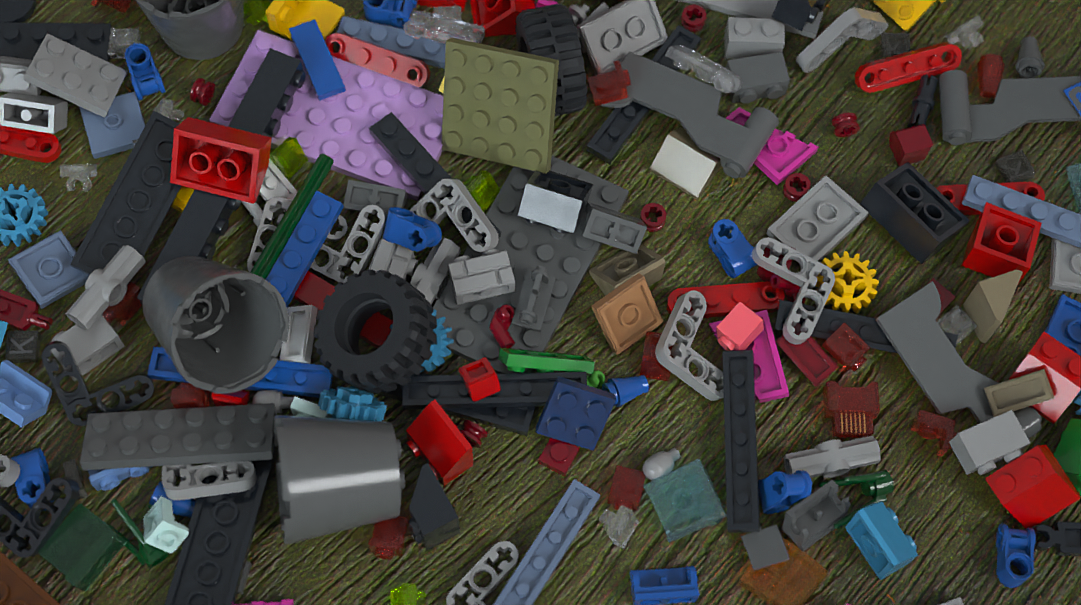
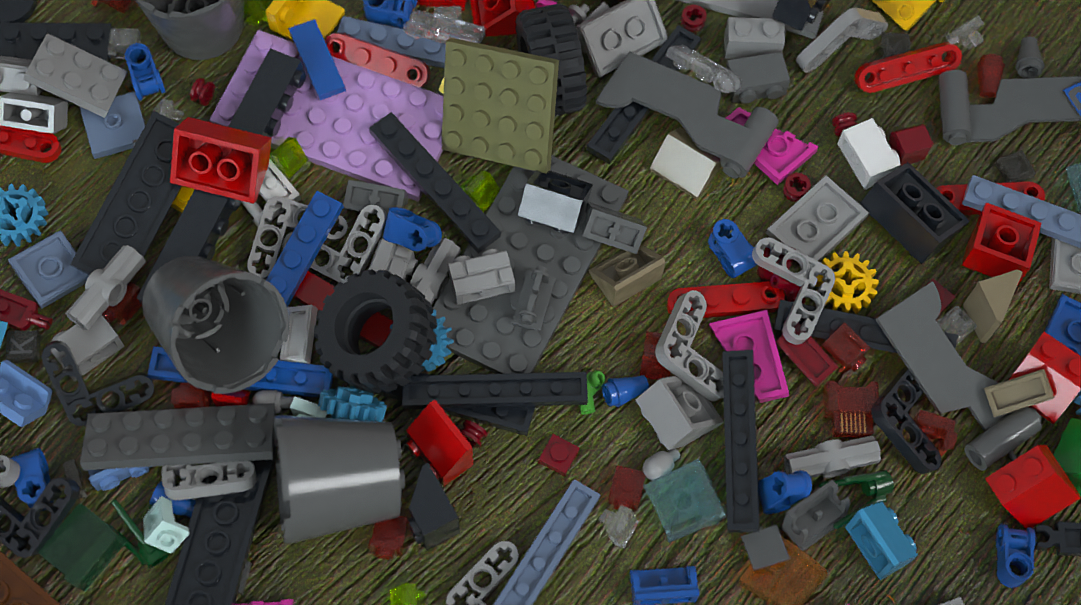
clear tile [60,164,97,192] -> none
dark green axle [250,153,334,279] -> none
light grey beam [410,178,499,252] -> none
red slope [458,357,501,401] -> none
dark red arm [489,304,515,348] -> none
green plate [498,348,595,374] -> none
dark blue plate [536,376,616,451] -> none
clear red bracket [587,60,631,106] -> none
medium nougat tile [591,273,664,355] -> none
dark red bush [640,203,667,232] -> none
coral brick [716,302,764,351] -> none
black pin [907,75,939,127] -> none
light grey brick [949,410,1030,475] -> none
none -> light grey slope [636,373,724,450]
none -> white brick [837,118,901,190]
none -> black beam [871,366,941,474]

